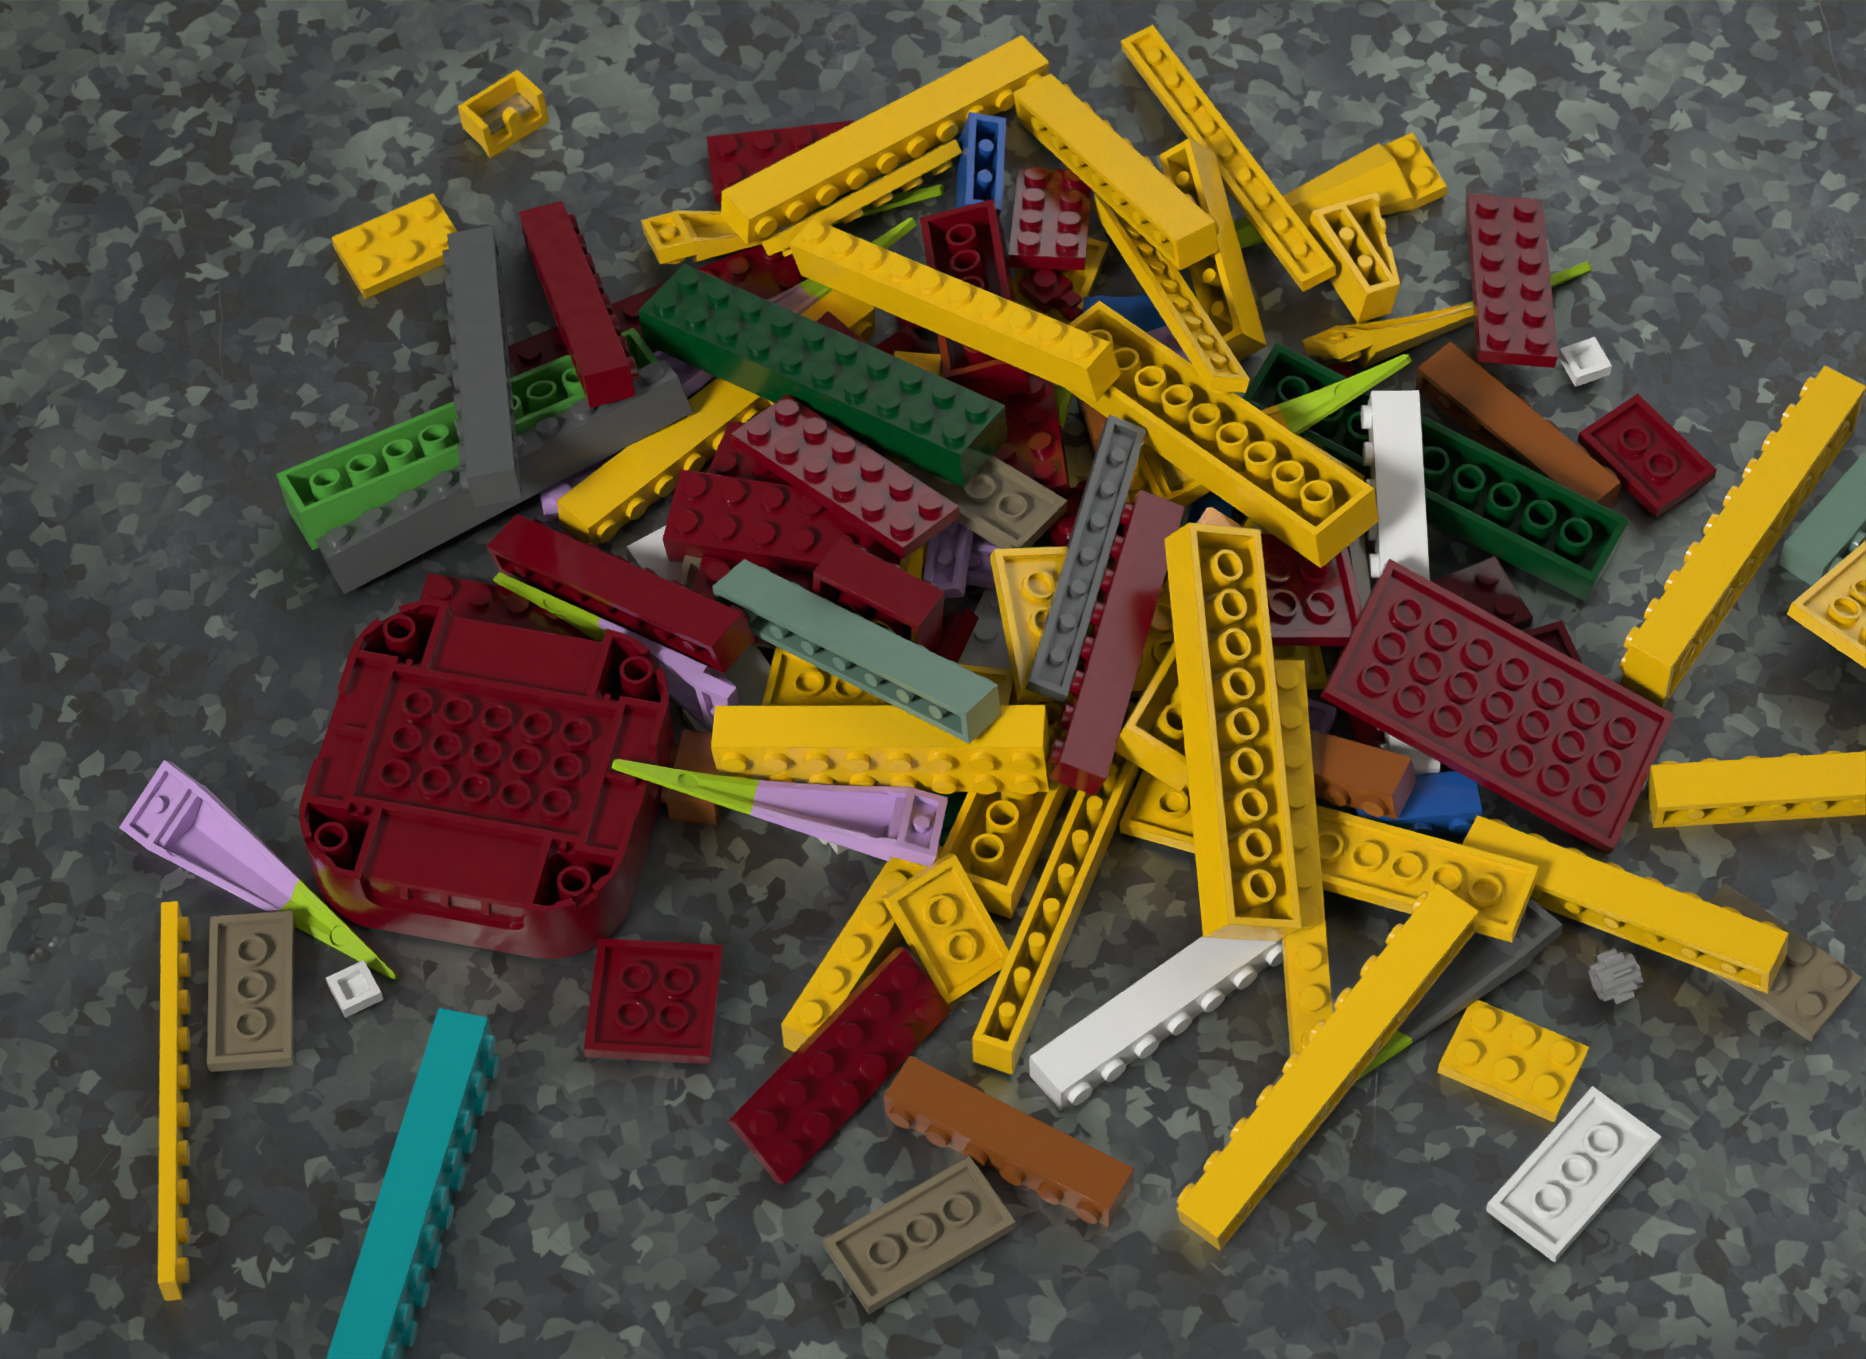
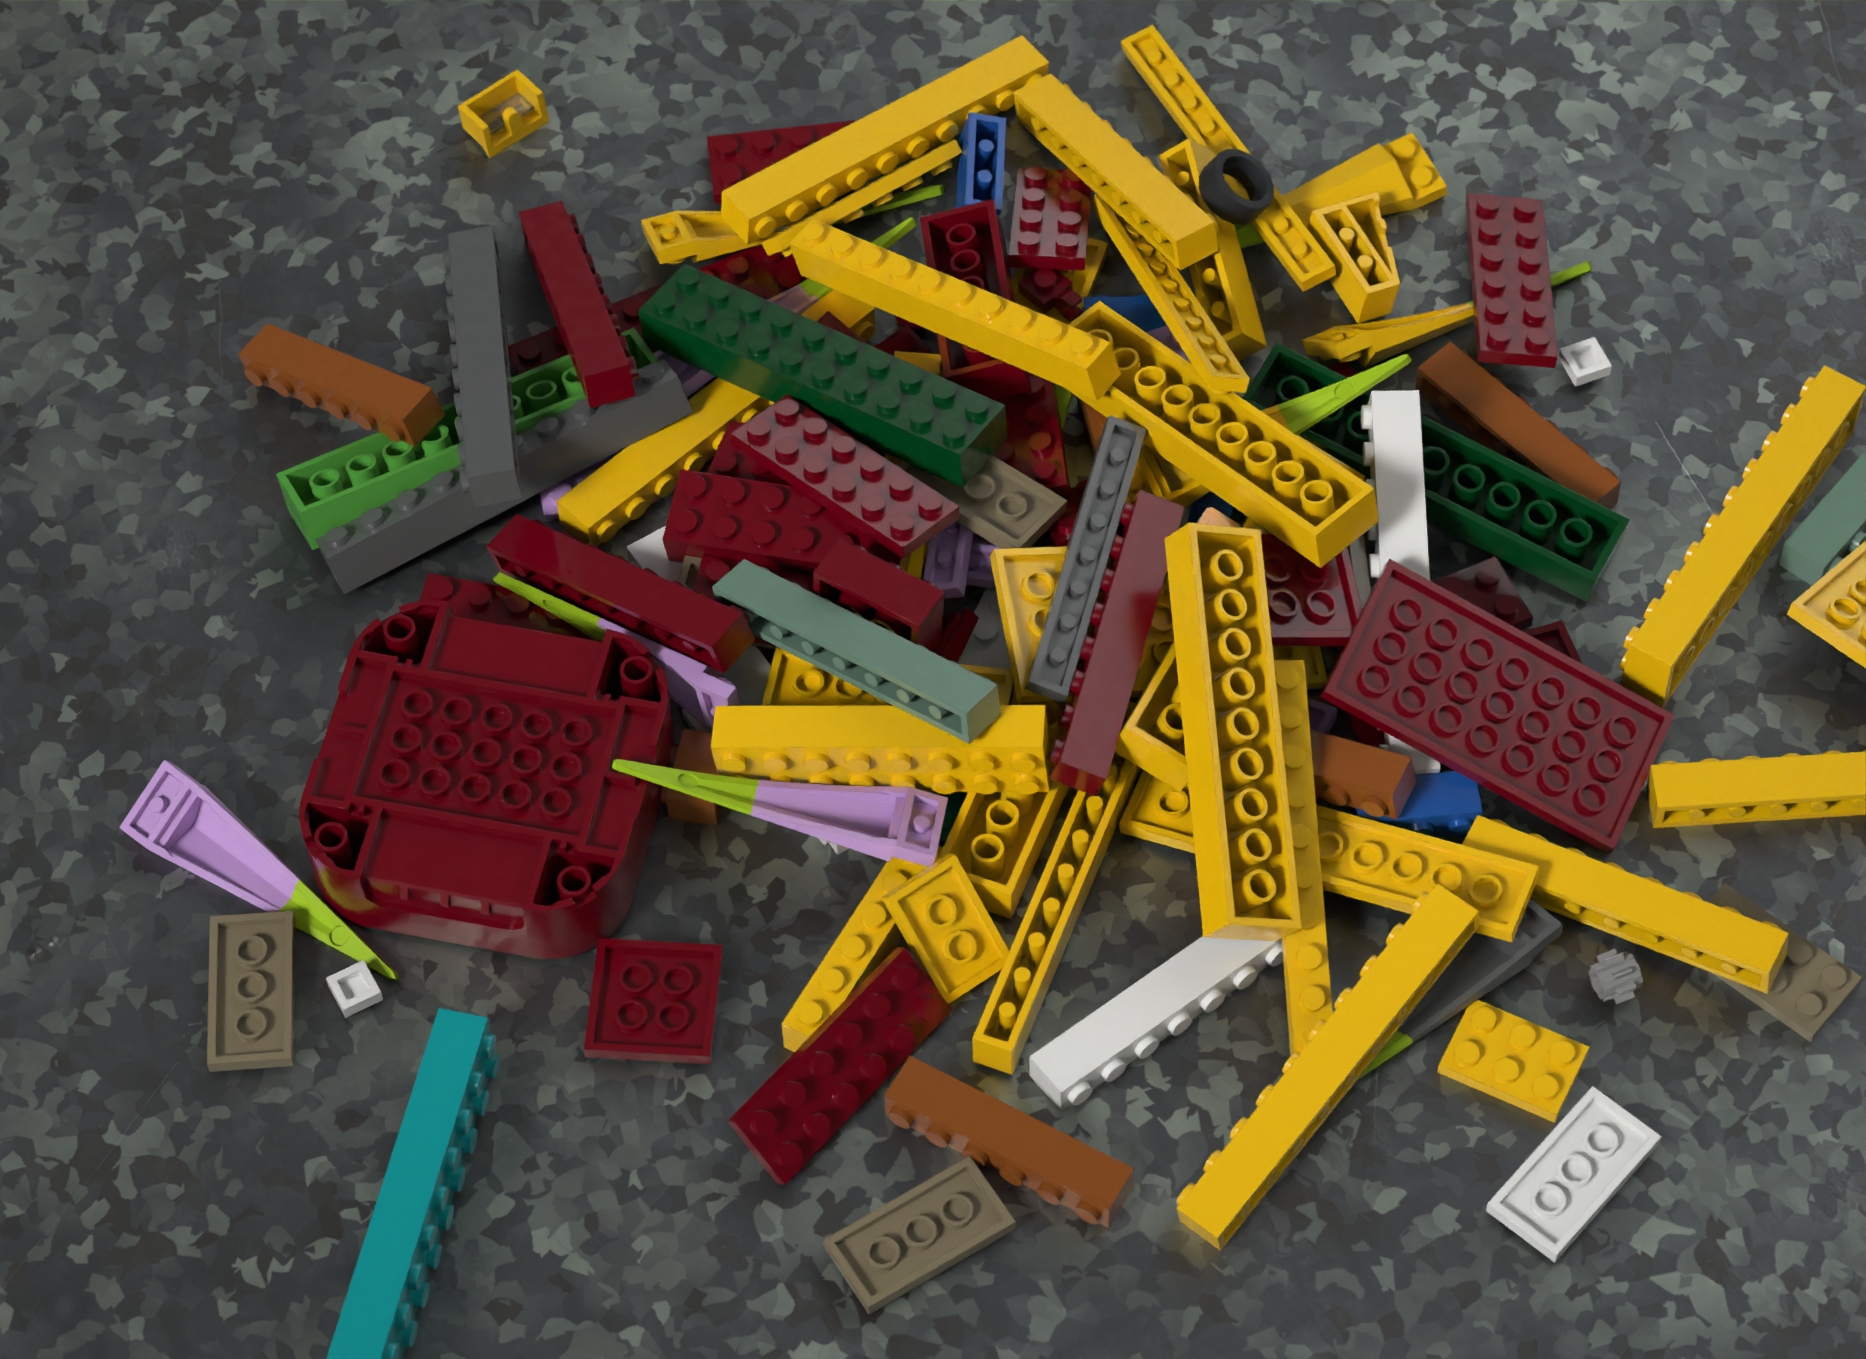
yellow plate [158,901,191,1301] -> none
yellow plate [331,193,457,299] -> none
dark red plate [1577,393,1717,518] -> none
none -> dark orange brick [238,323,445,447]
none -> black tyre [1199,149,1274,225]

